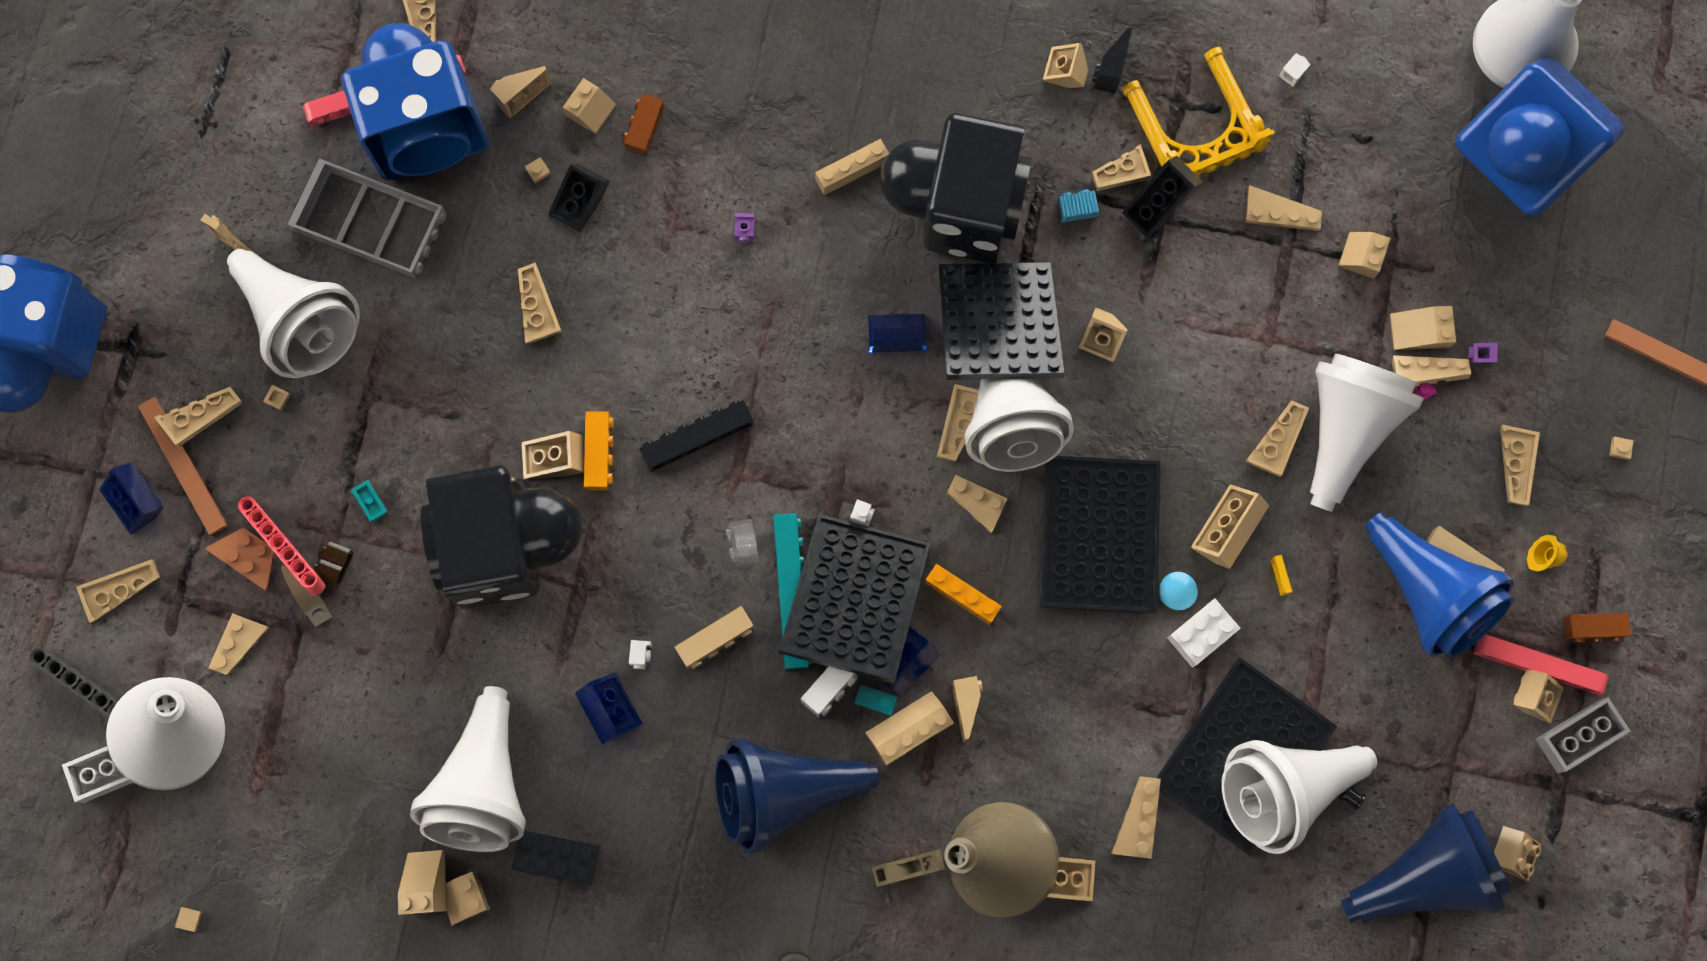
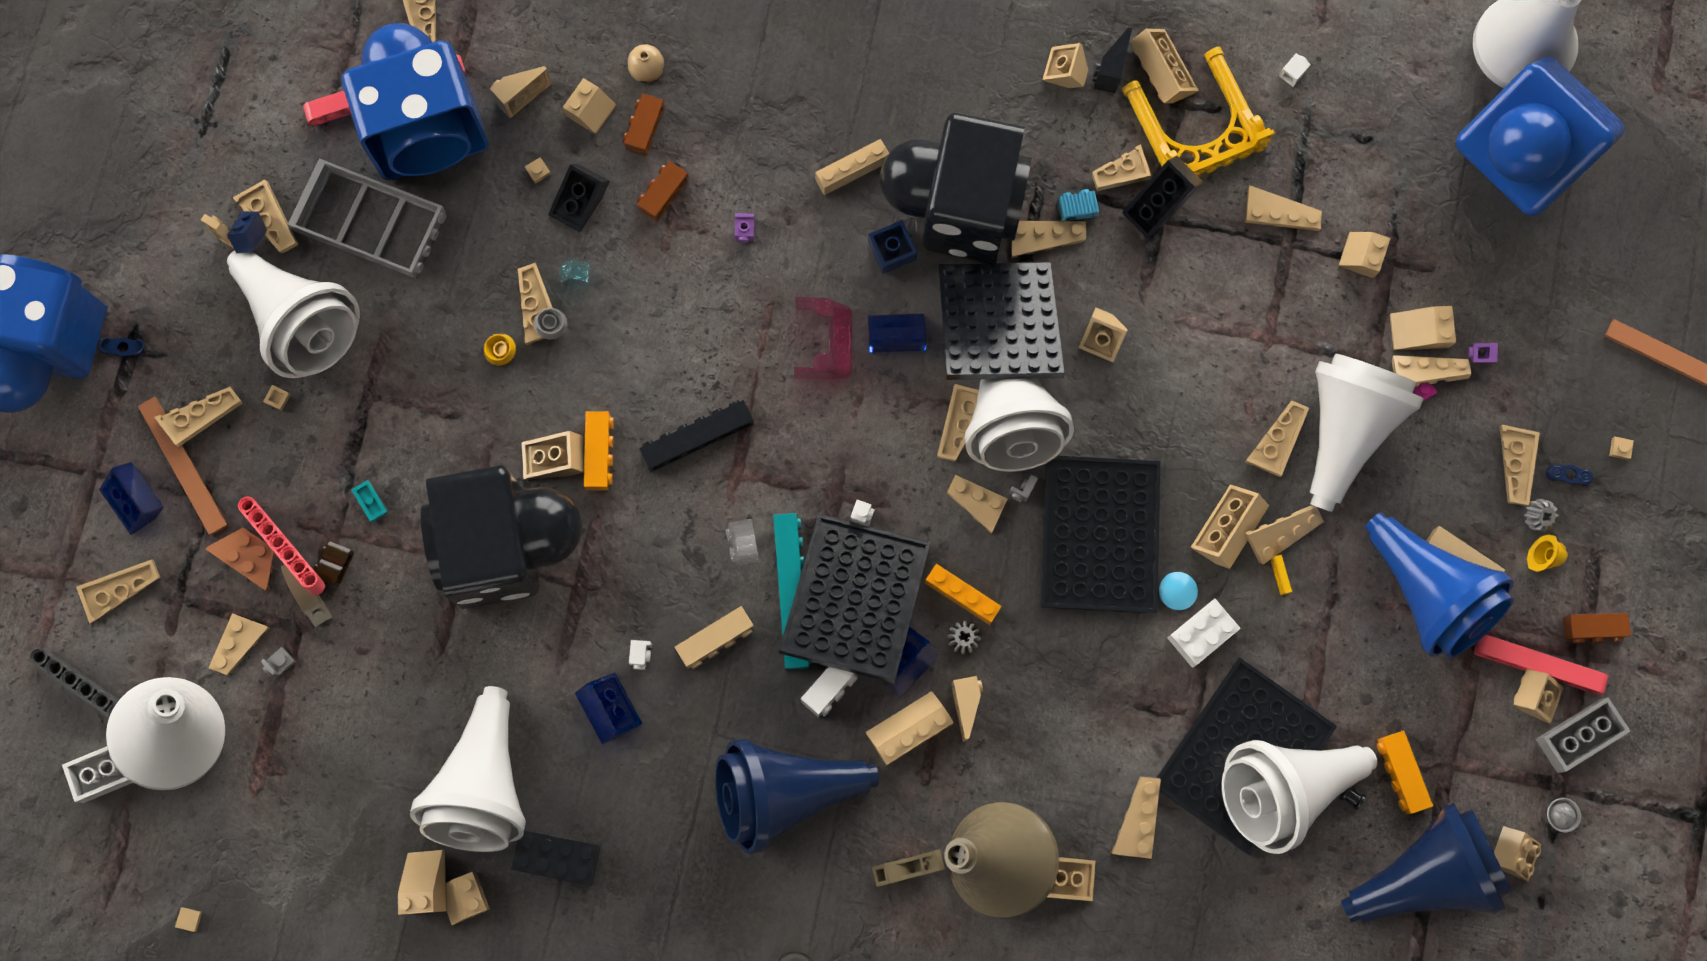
teal plate [854,685,898,716] -> none
none -> dark blue piece [98,337,146,357]
none -> dark blue brick [227,211,267,253]
none -> tan wing [233,180,299,254]
none -> light grey bracket [261,647,296,678]
none -> yellow hat [483,333,516,366]
none -> light grey hat [534,308,567,340]
none -> clear light blue bracket [559,259,590,283]
none -> tan cylinder [628,44,664,83]
none -> dark orange brick [637,161,689,223]
none -> clear pink windscreen [794,297,852,379]
none -> dark blue brick [868,220,918,274]
none -> light grey gear [947,621,981,655]
none -> light grey bracket [1009,475,1038,502]
none -> tan wing [1011,221,1086,259]
none -> tan slope [1130,29,1199,103]
none -> tan wing [1245,505,1324,565]
none -> light orange brick [1377,731,1433,815]
none -> light grey gear [1524,499,1559,532]
none -> dark blue piece [1545,464,1593,487]
none -> light grey hat [1547,798,1582,833]

